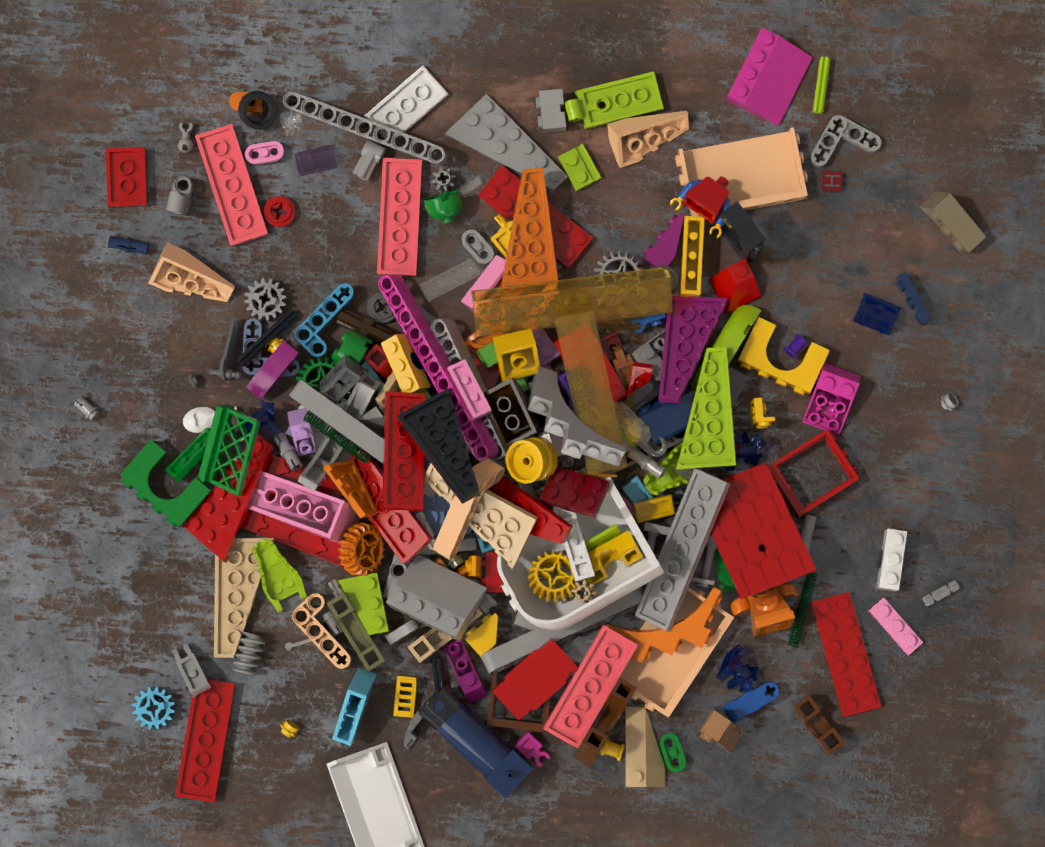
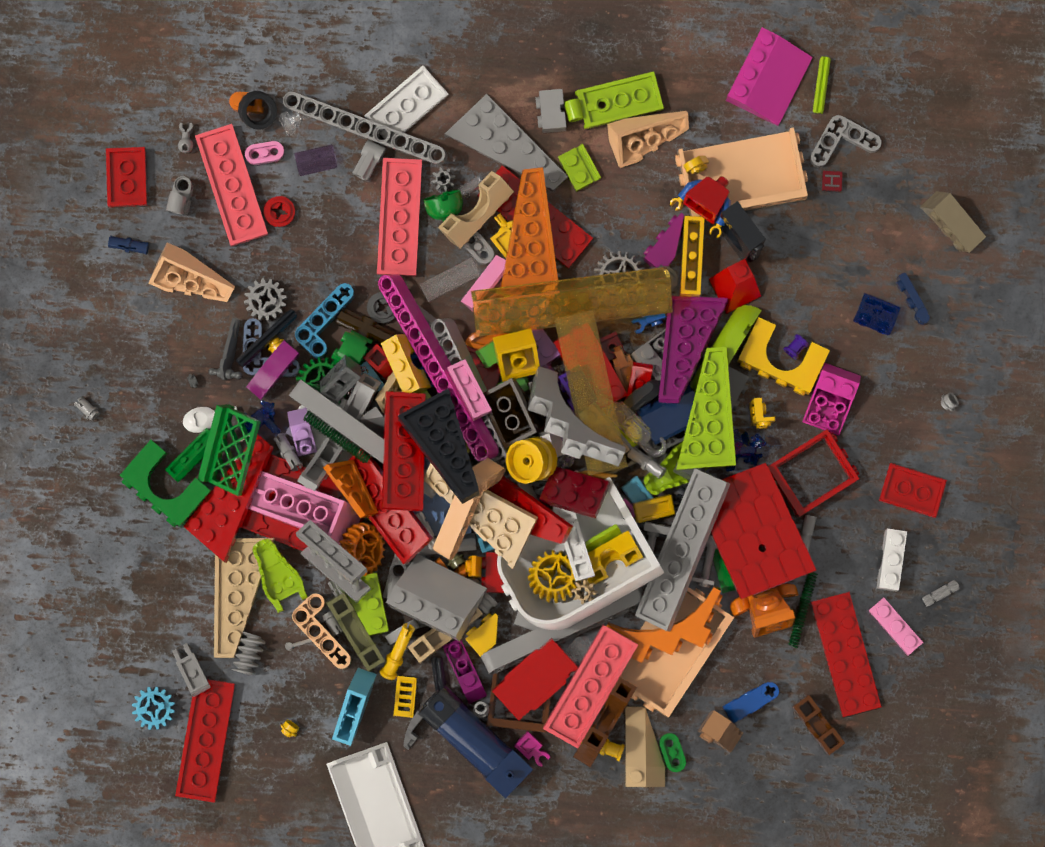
clear blue piece [716,644,759,693] -> none
none -> light grey fence [296,520,371,603]
none -> yellow pin [380,623,415,680]
none -> tan arch [438,171,514,249]
none -> light grey pin [473,701,489,719]
none -> yellow plate [683,156,709,174]
none -> red tile [879,463,947,518]

